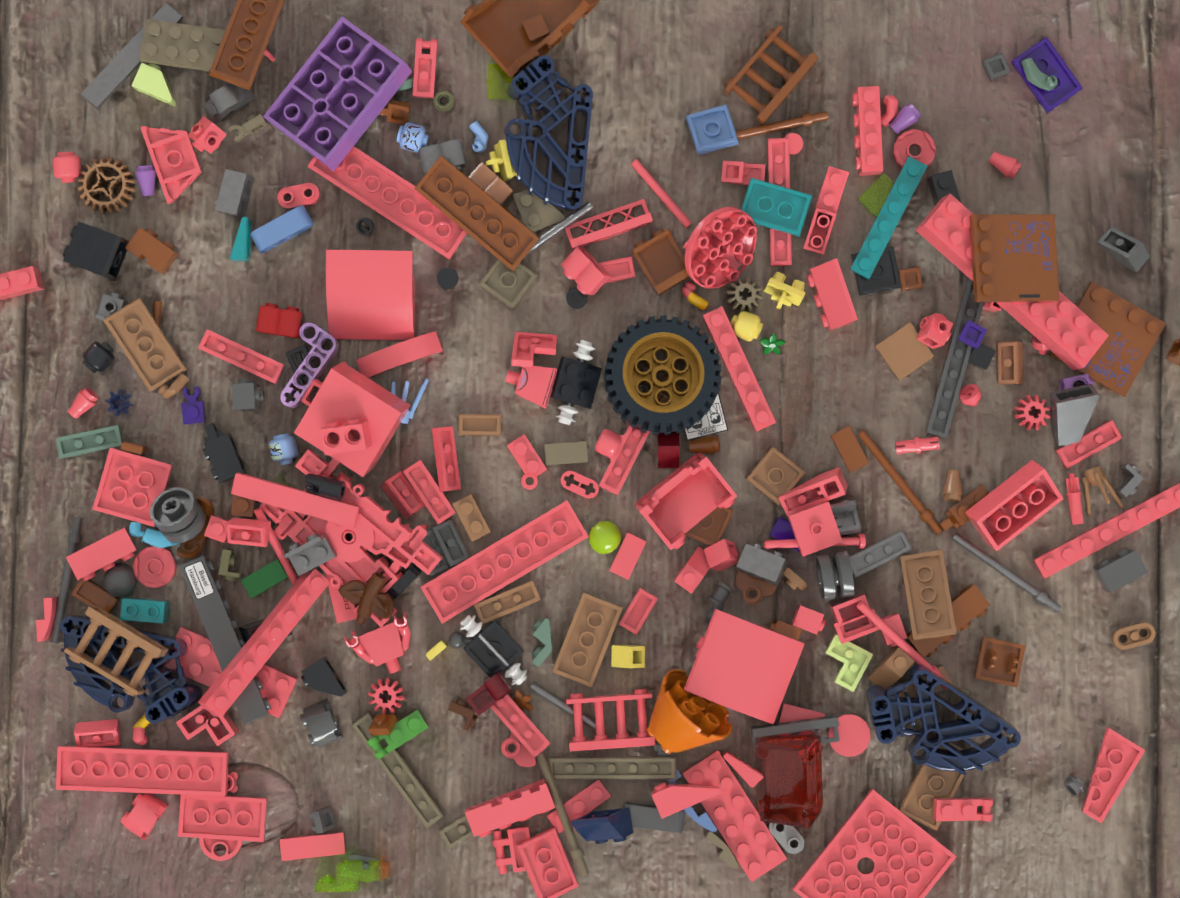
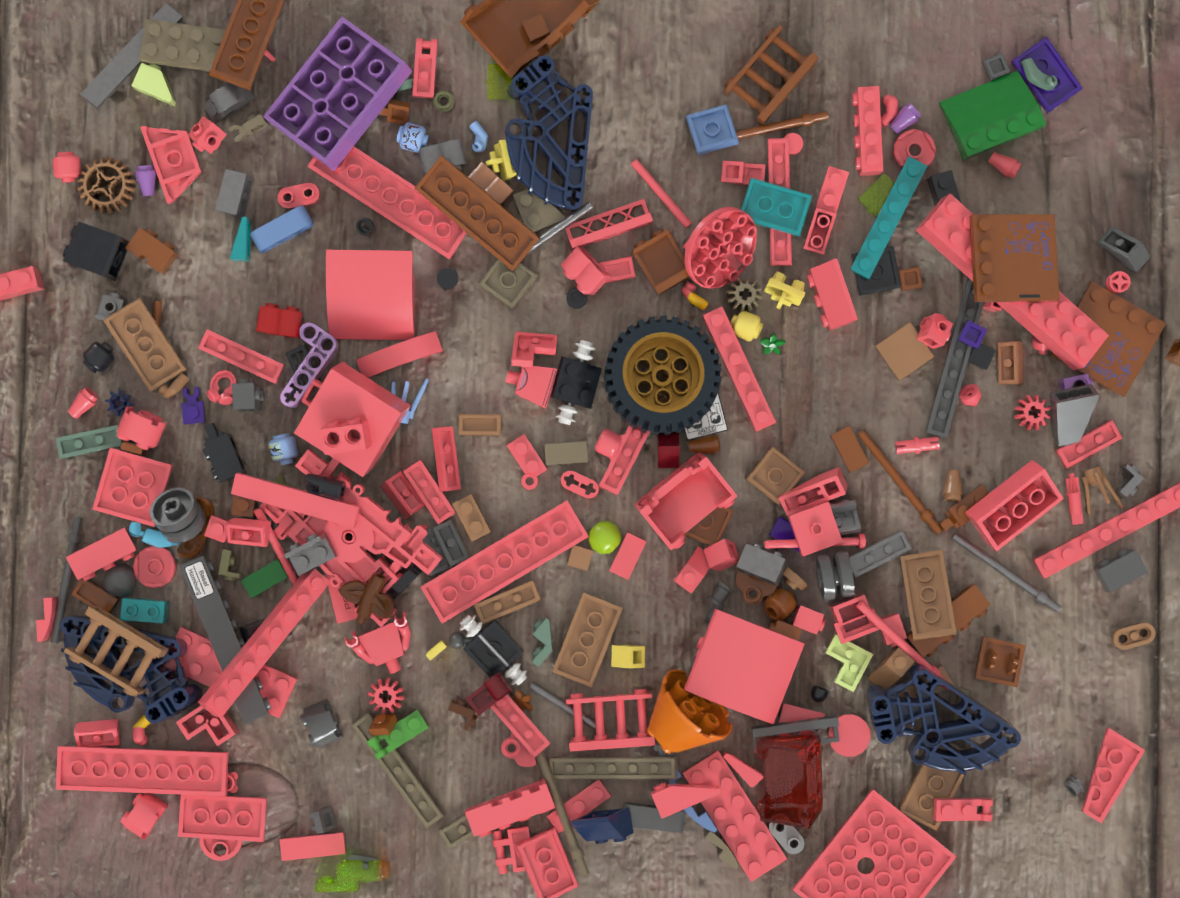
black slope [301,656,348,697] -> none
coral tile [619,588,658,635] -> none
none -> coral brick [117,406,167,450]
none -> coral piece [206,370,237,405]
none -> medium nougat tile [567,545,593,571]
none -> dark orange head [765,589,796,620]
none -> black hinge [811,685,829,703]
none -> green slope [939,70,1047,161]
none -> coral wheel [1105,271,1131,294]

